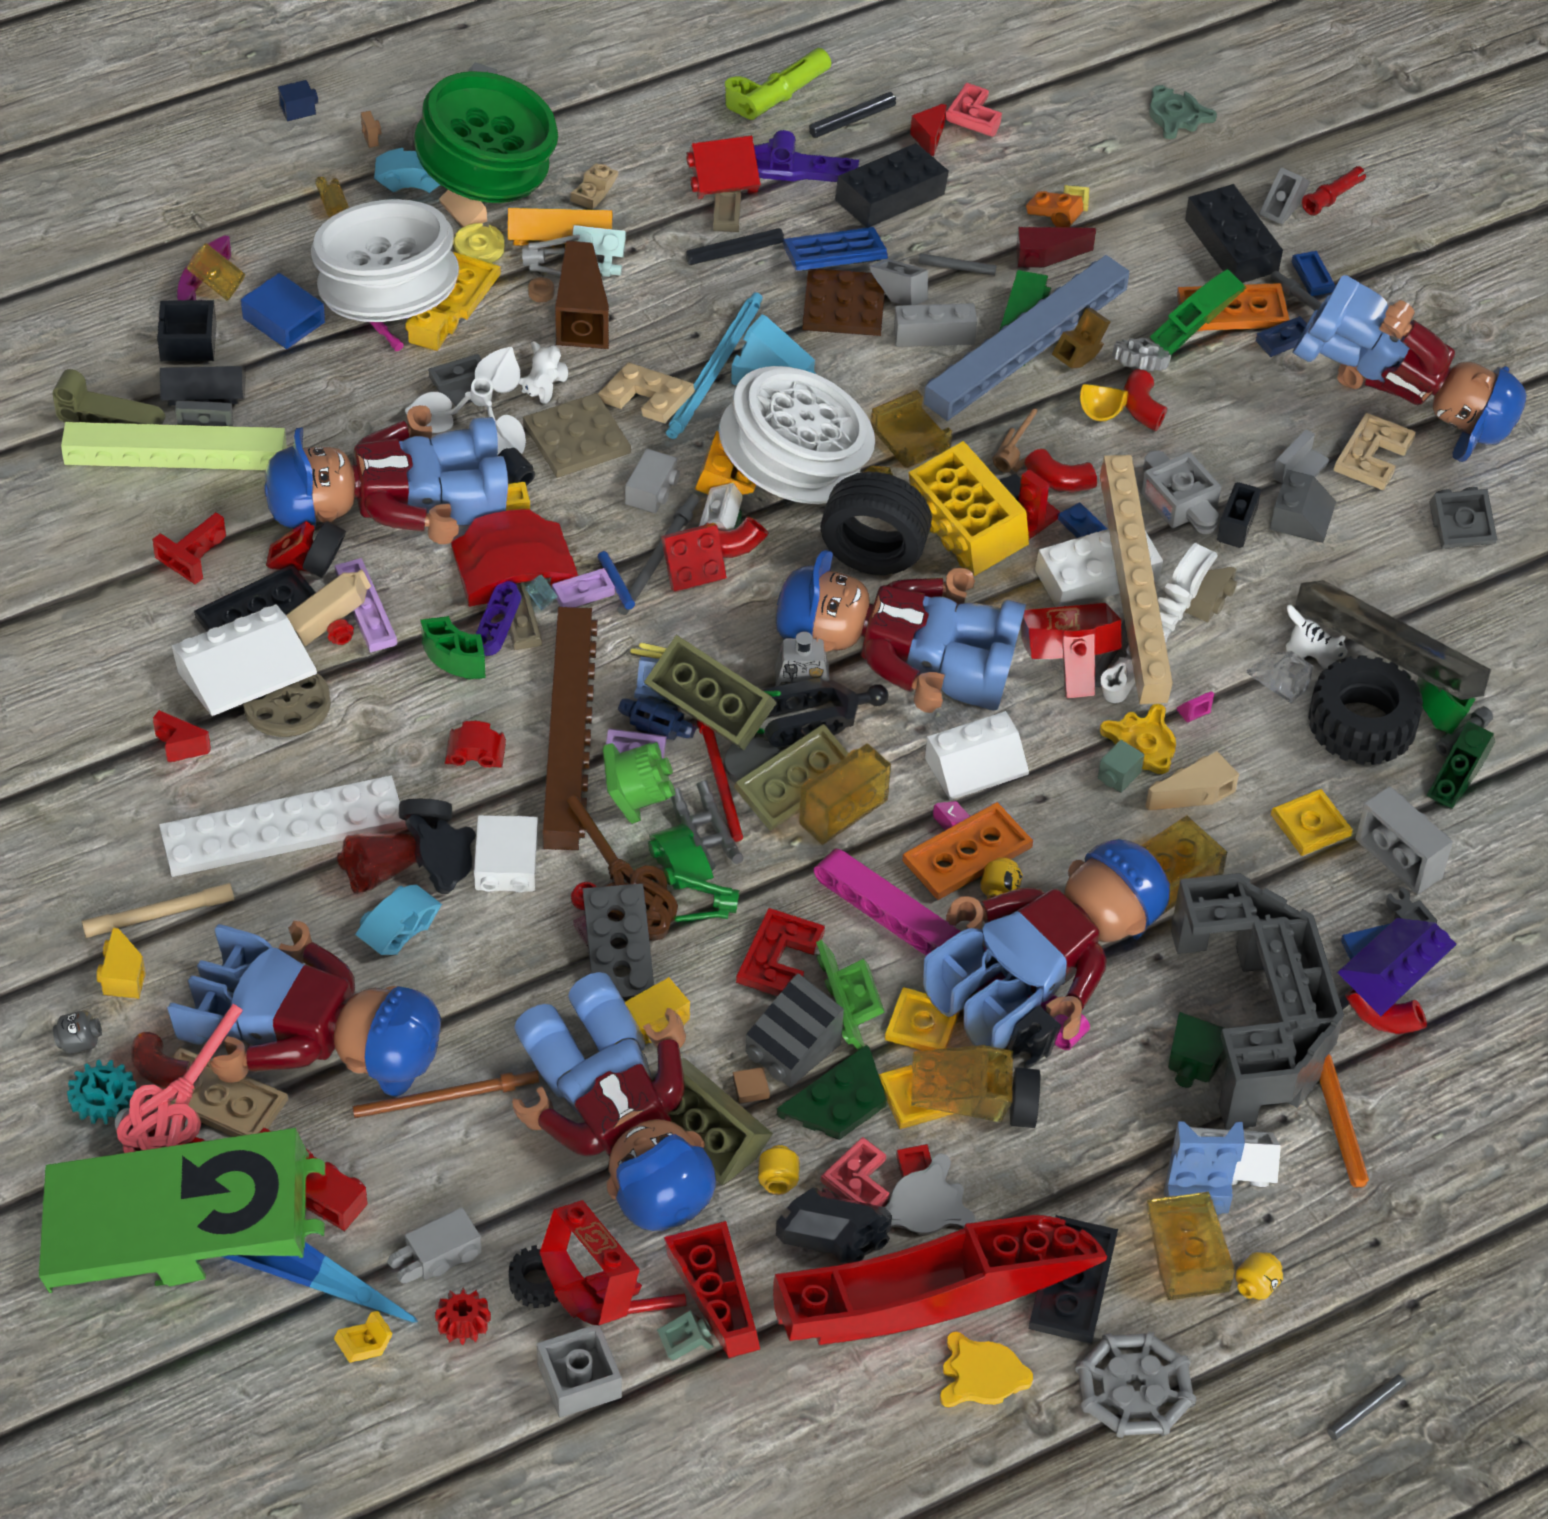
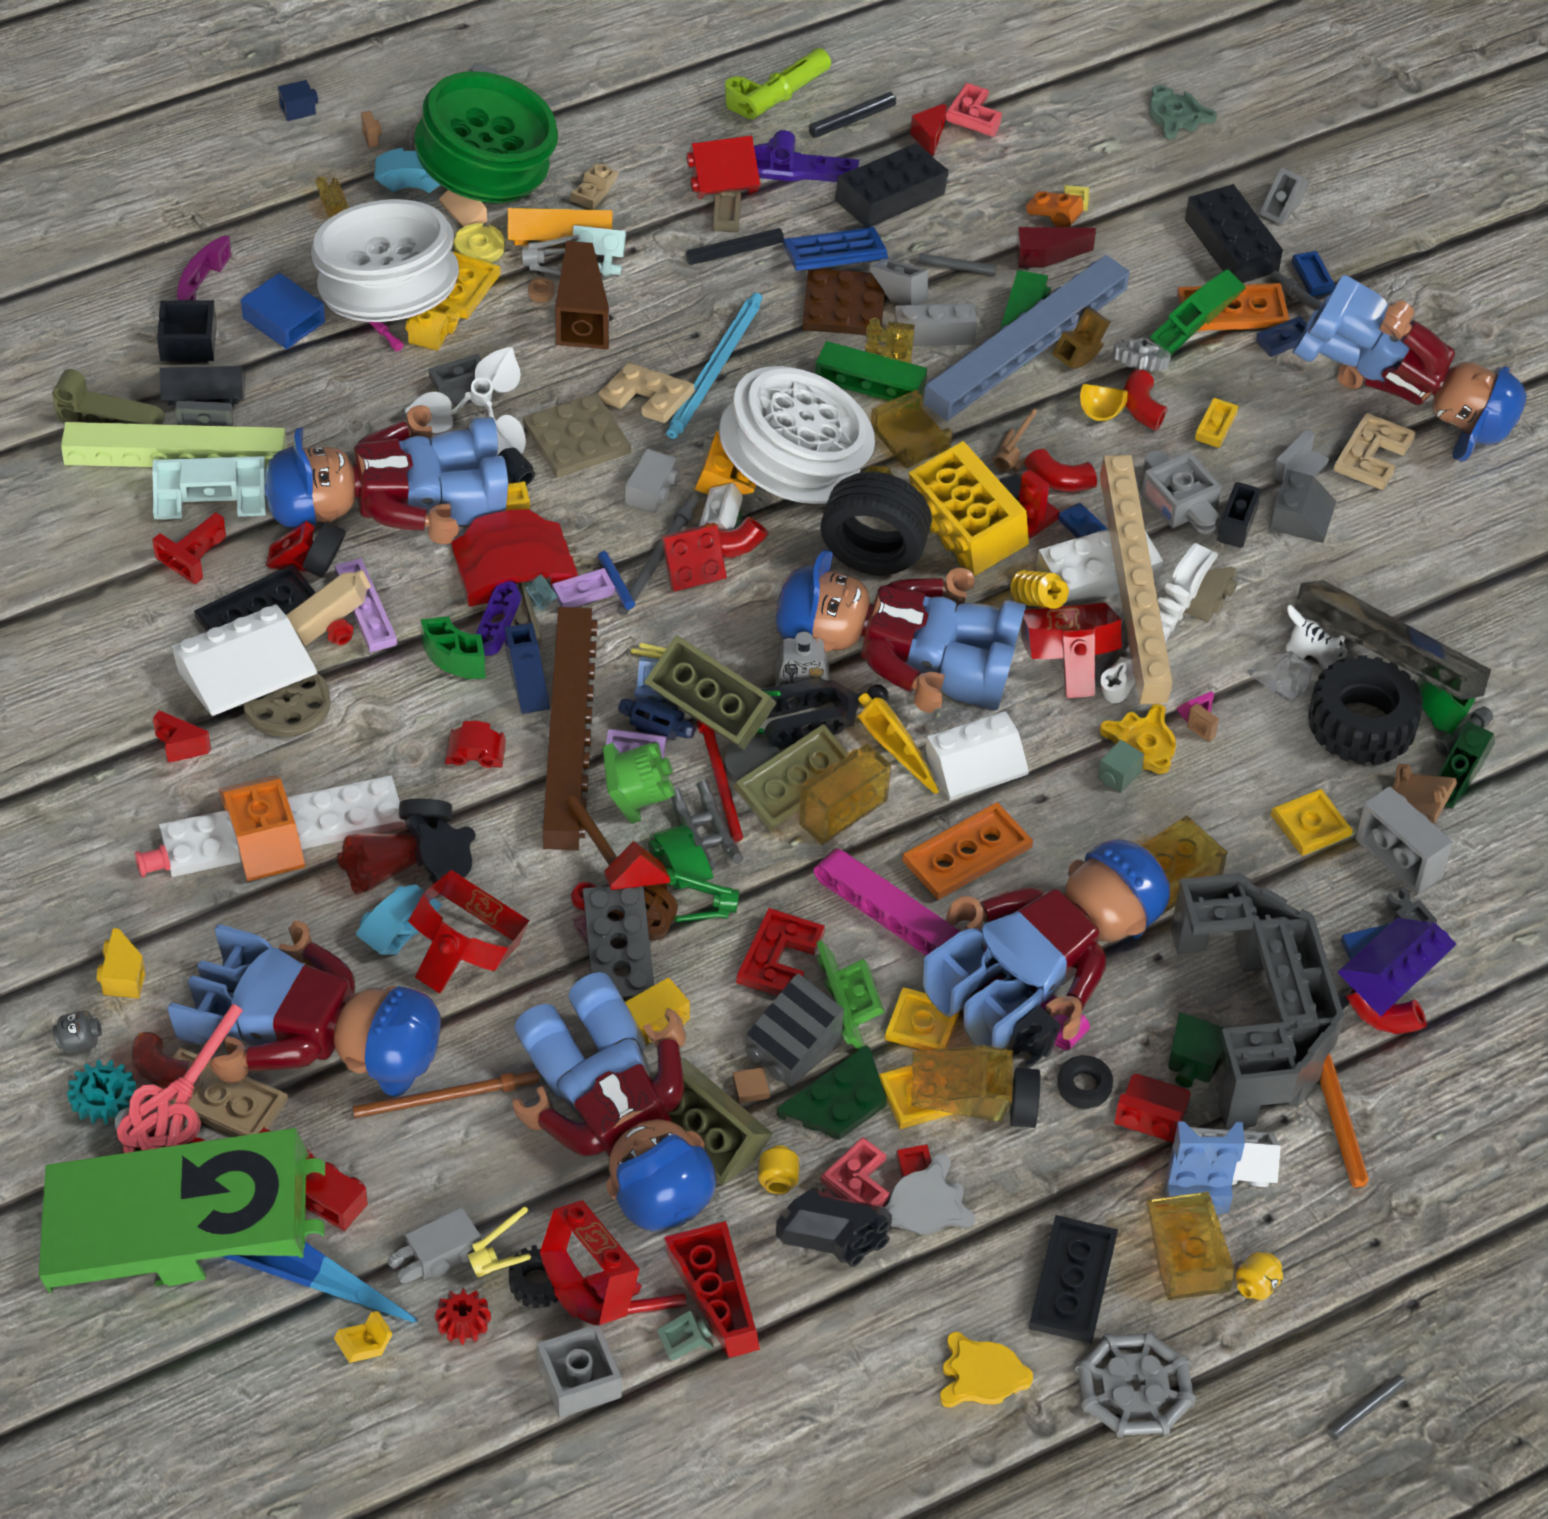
tan piece [82,883,234,938] -> none
clear yellow slope [186,243,245,301] -> none
white panel [474,815,538,892] -> none
white animal [519,341,568,404] -> none
medium azure slope [731,314,816,386] -> none
red slope [773,1215,1107,1345] -> none
dark pink slope [933,801,971,830] -> none
yellow head [980,858,1023,899] -> none
tan slope [1145,751,1239,810] -> none
red pin [1302,166,1366,216] -> none
dark grey plate [1429,487,1498,549] -> none
none -> coral bush [134,844,170,878]
none -> light aqua bracket [152,456,266,519]
none -> orange slope [218,775,305,882]
none -> red piece [408,870,530,994]
none -> light yellow plant [467,1207,531,1278]
none -> dark blue slope [504,623,550,714]
none -> red slope [604,841,670,890]
none -> green brick [815,341,927,408]
none -> yellow piece [858,693,939,794]
none -> clear yellow plate [865,318,915,364]
none -> yellow piece [1010,570,1069,609]
none -> black tyre [1057,1055,1113,1109]
none -> red bracket [1114,1074,1191,1143]
none -> medium nougat tile [1187,703,1219,742]
none -> yellow plate [1195,398,1239,448]
none -> medium nougat piece [1392,764,1457,823]

